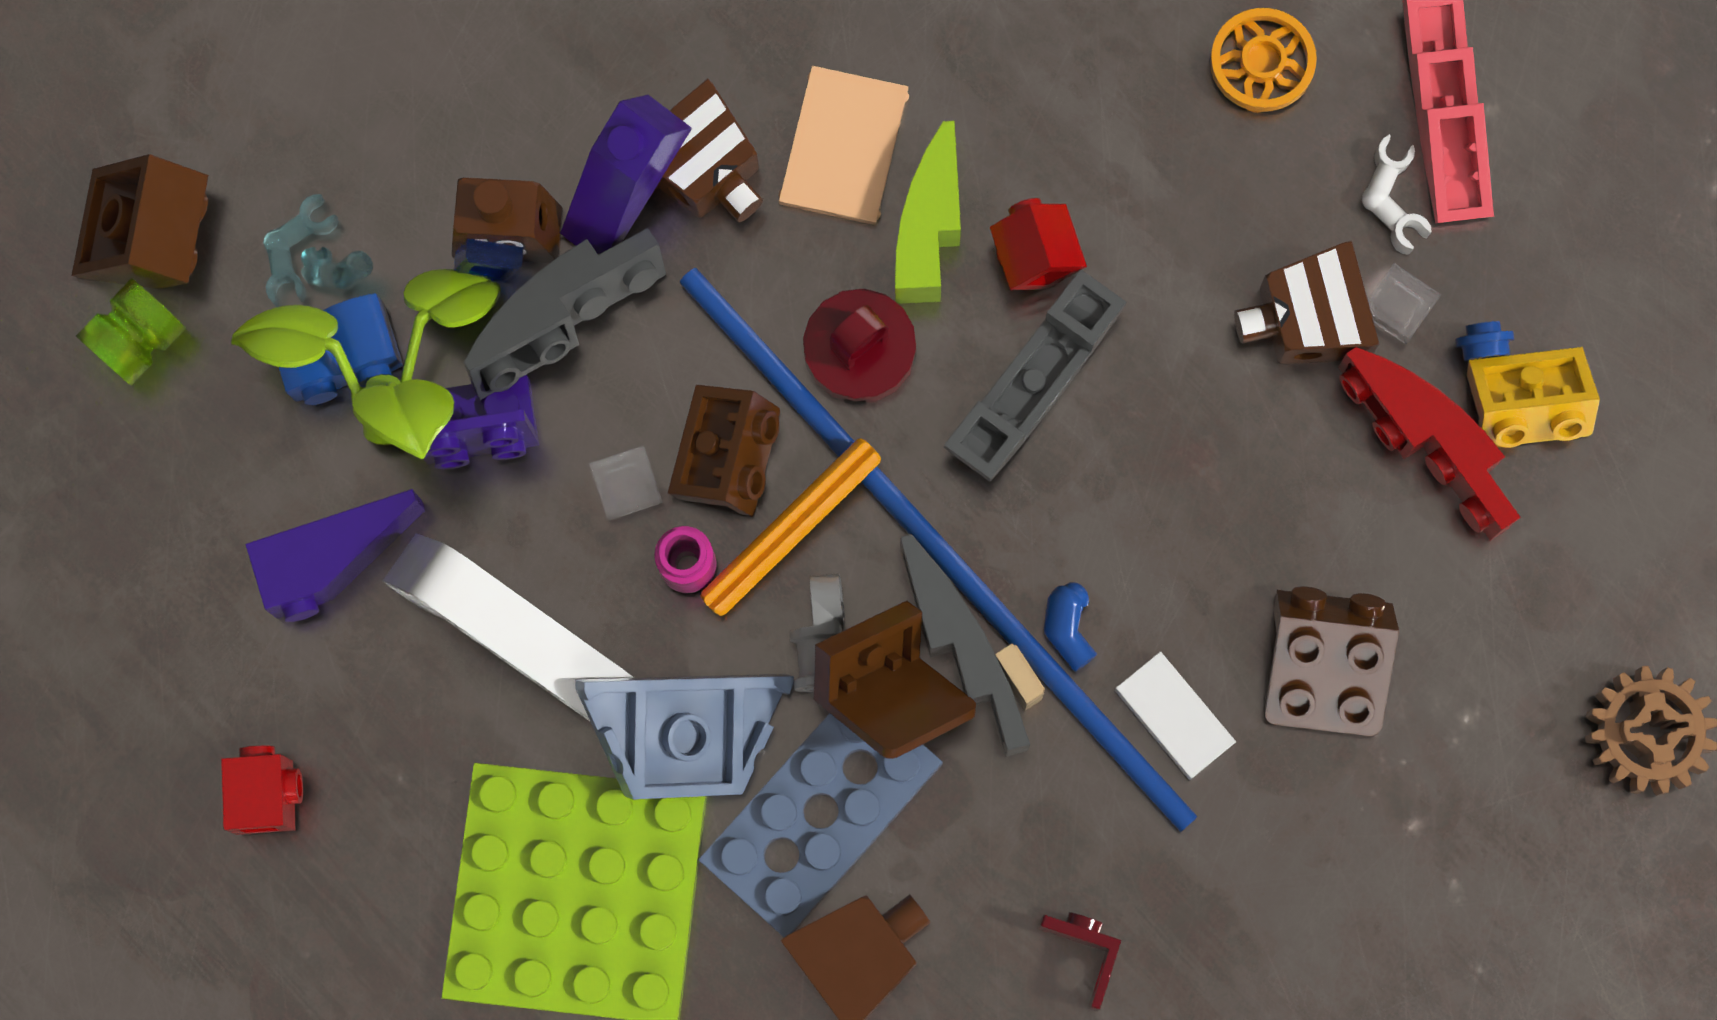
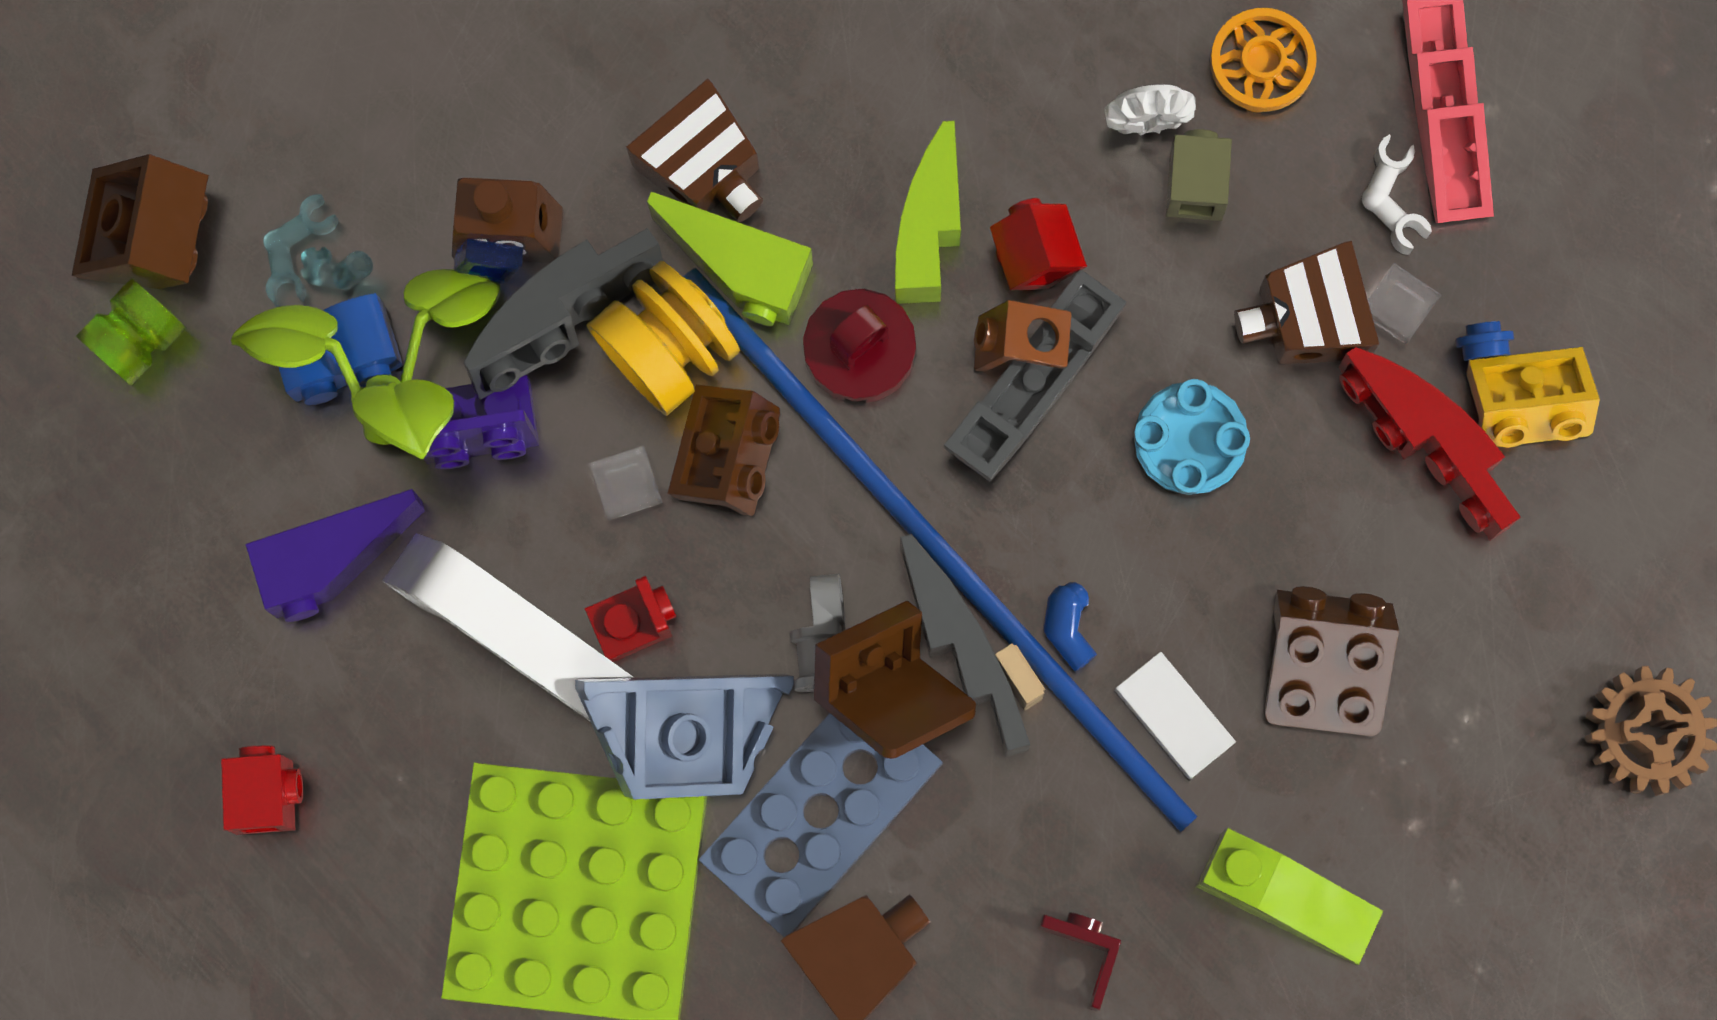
dark purple slope [560,95,692,255] -> none
dark pink brick [654,526,717,593] -> none
light orange axle [700,438,881,616] -> none
light nougat piece [778,66,909,226] -> none
none -> red bracket [584,576,677,662]
none -> yellow wheel [586,261,740,416]
none -> lime slope [647,192,813,326]
none -> dark orange bracket [974,300,1071,372]
none -> white gear [1105,85,1196,136]
none -> medium azure dish [1134,379,1250,495]
none -> olive brick [1166,129,1232,221]
none -> lime slope [1196,828,1383,965]

